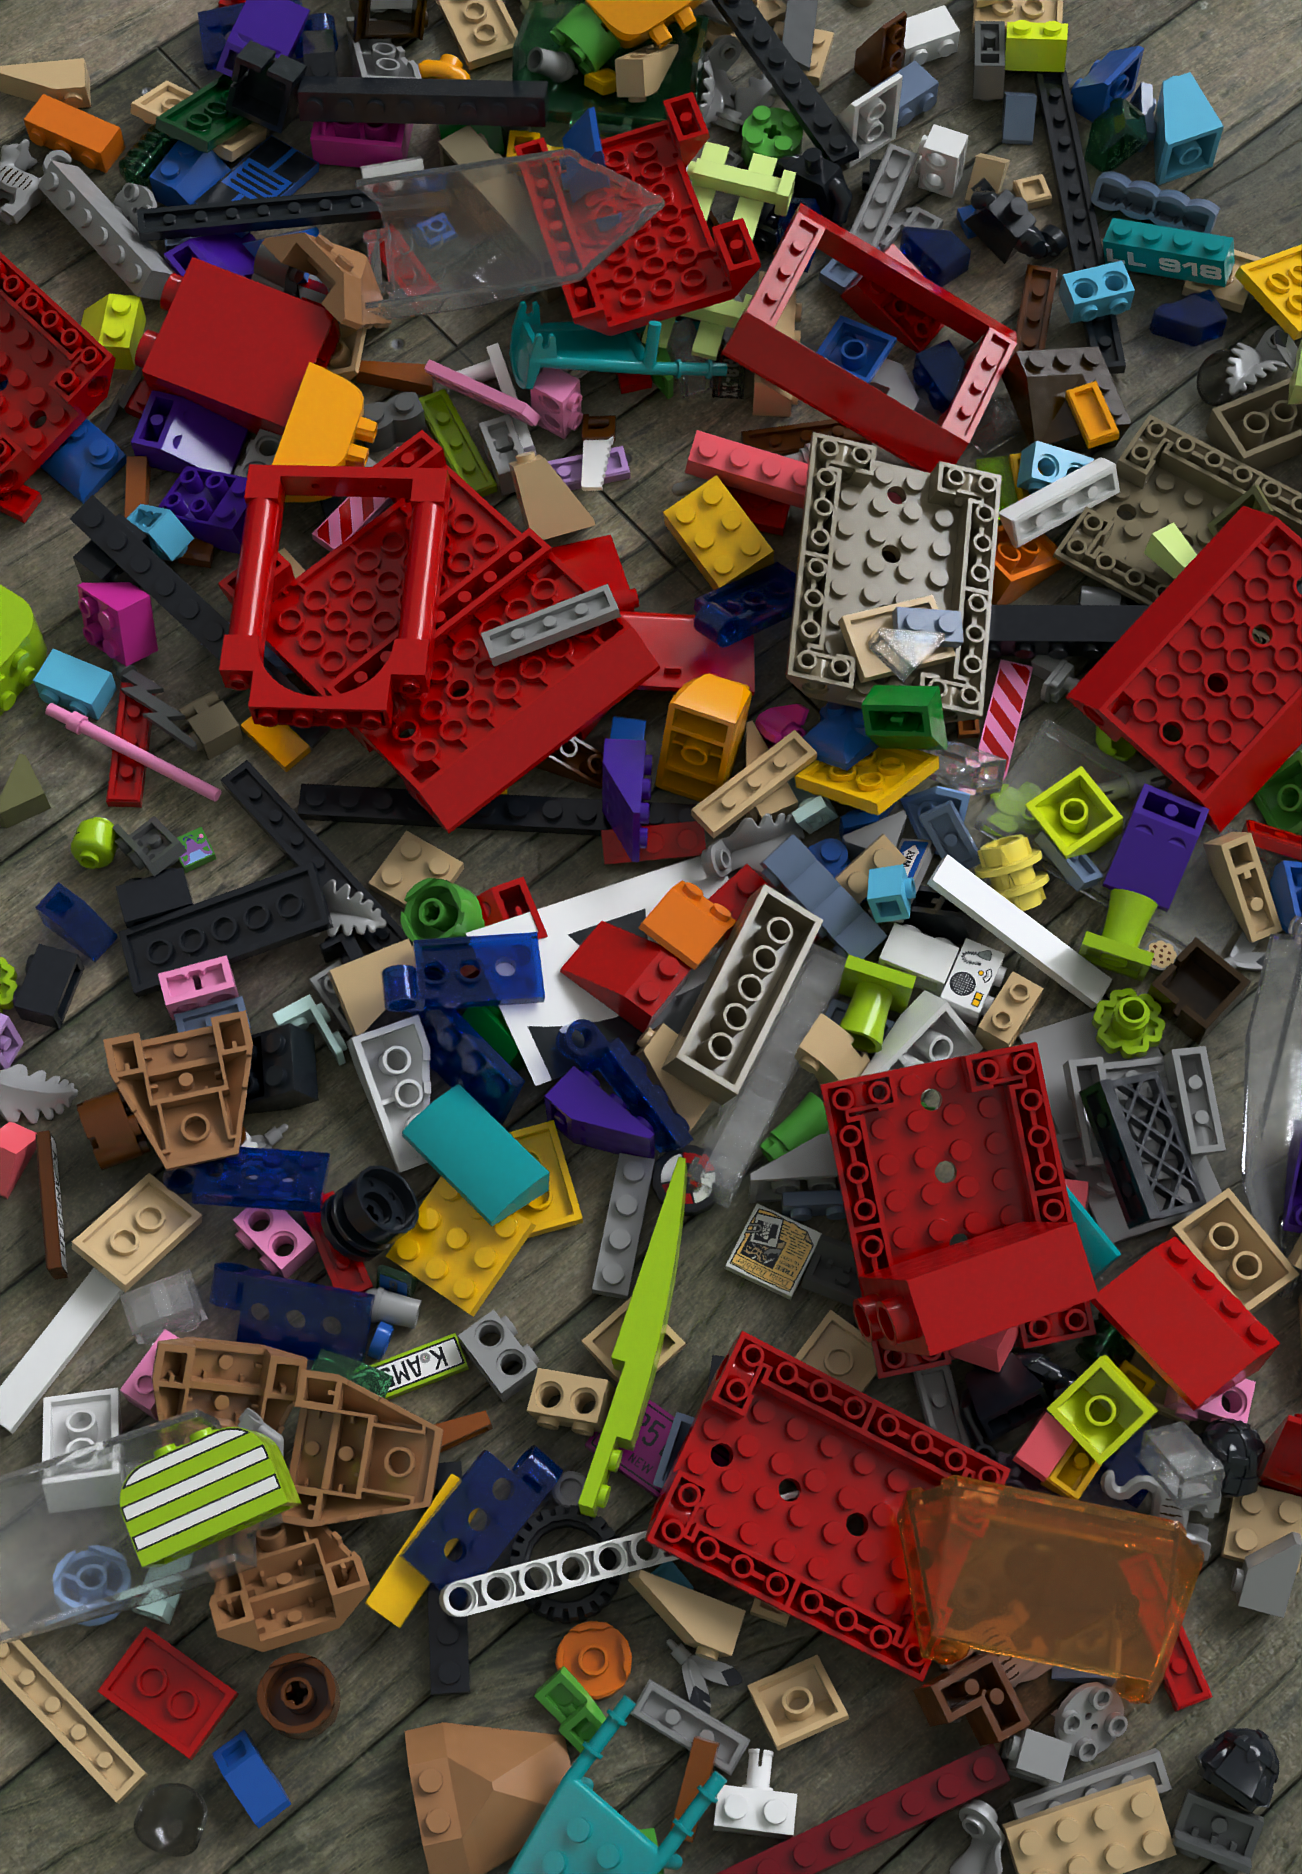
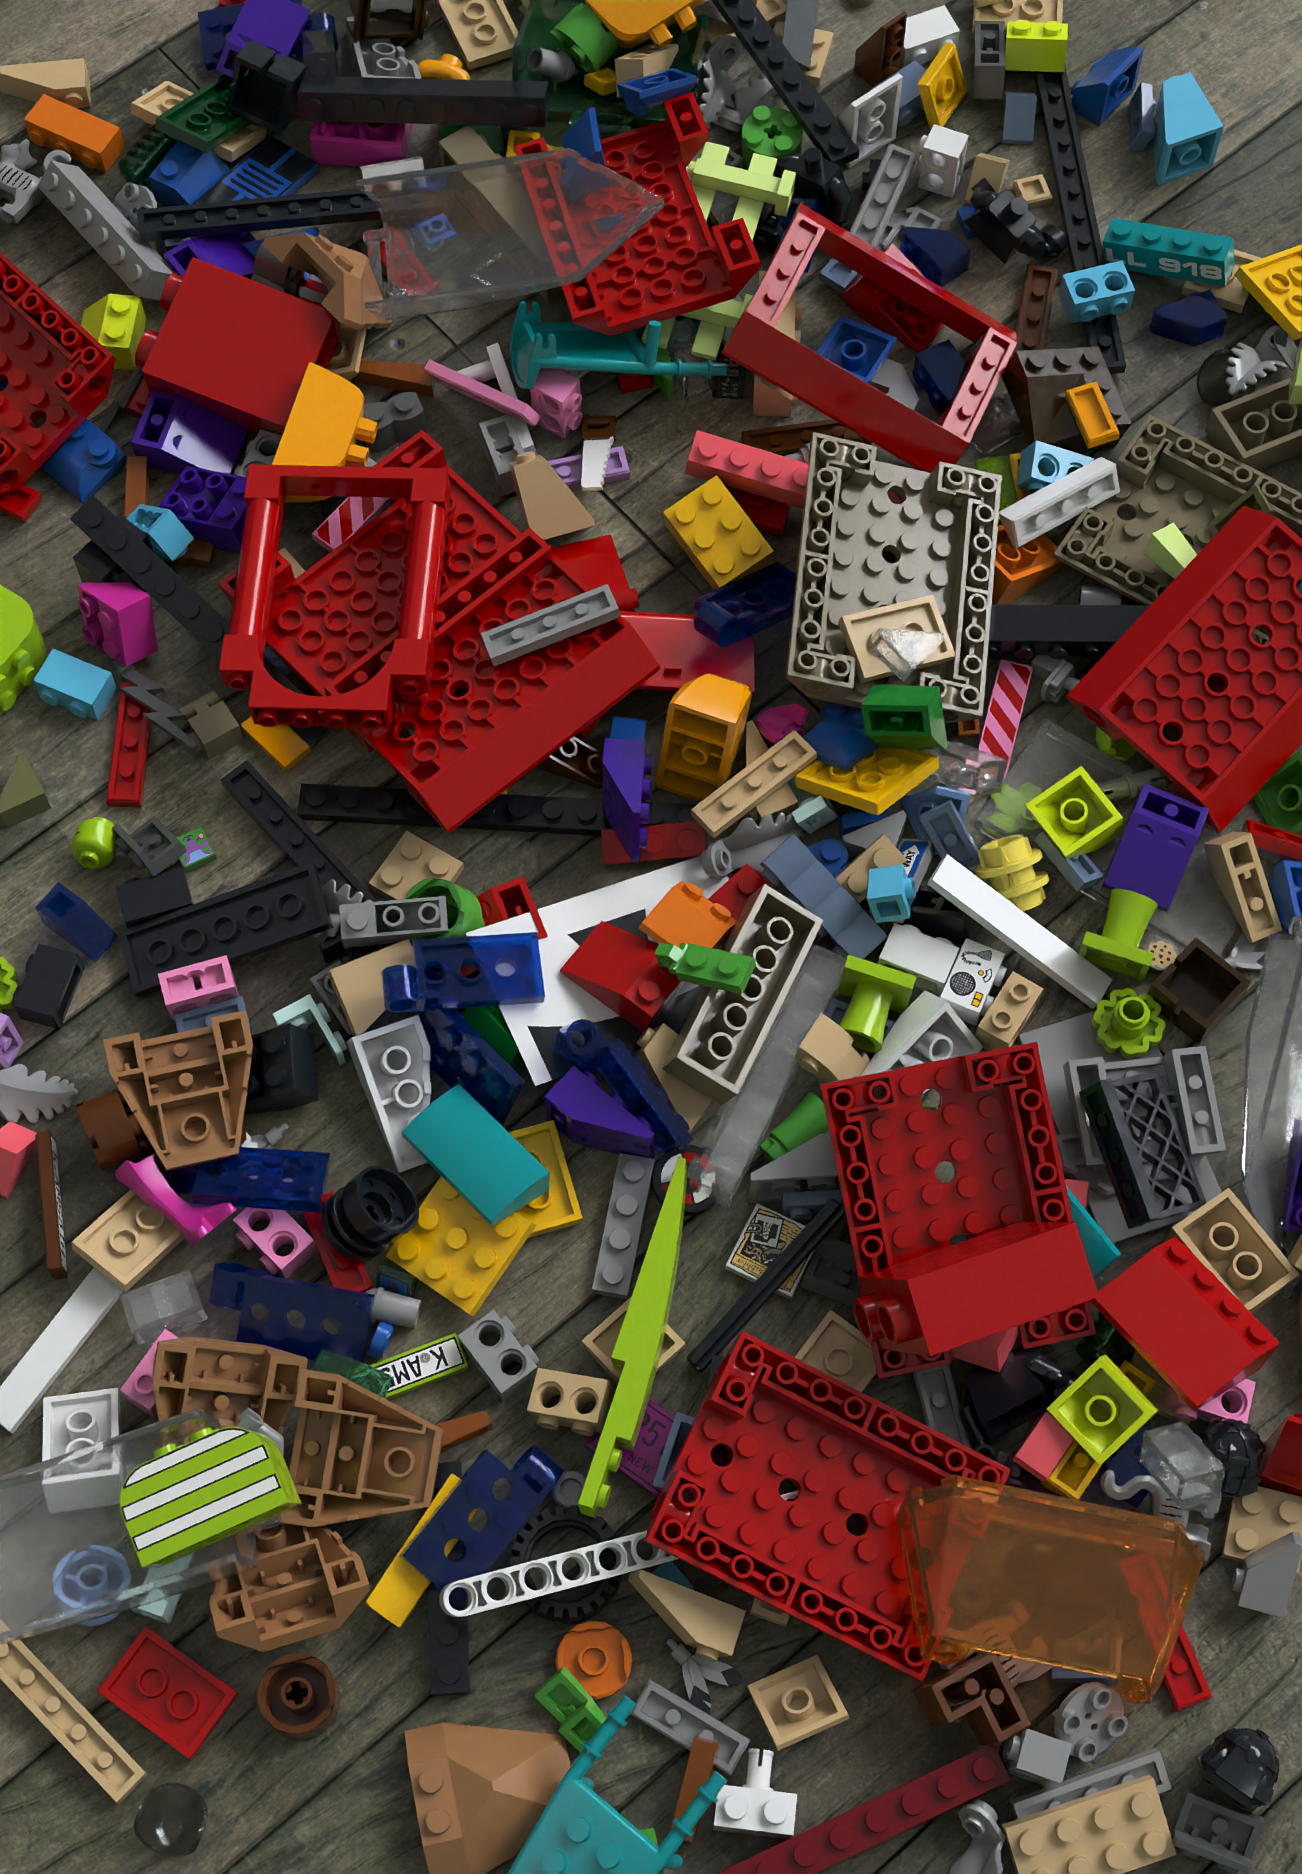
bright pink bar [45,703,221,802] -> none
blue slope [212,1730,291,1828] -> none
lime tile [419,388,497,497] -> none
plate [892,607,963,648] -> none
clear green torso [1084,98,1148,173] -> none
sand blue brick [1091,171,1220,234] -> none
none -> dark pink animal [115,1153,237,1247]
none -> light grey slope [339,896,448,948]
none -> blue slope [617,68,697,116]
none -> bright green hinge [654,943,756,994]
none -> black axle [687,1199,845,1372]
none -> yellow tile [917,42,967,131]

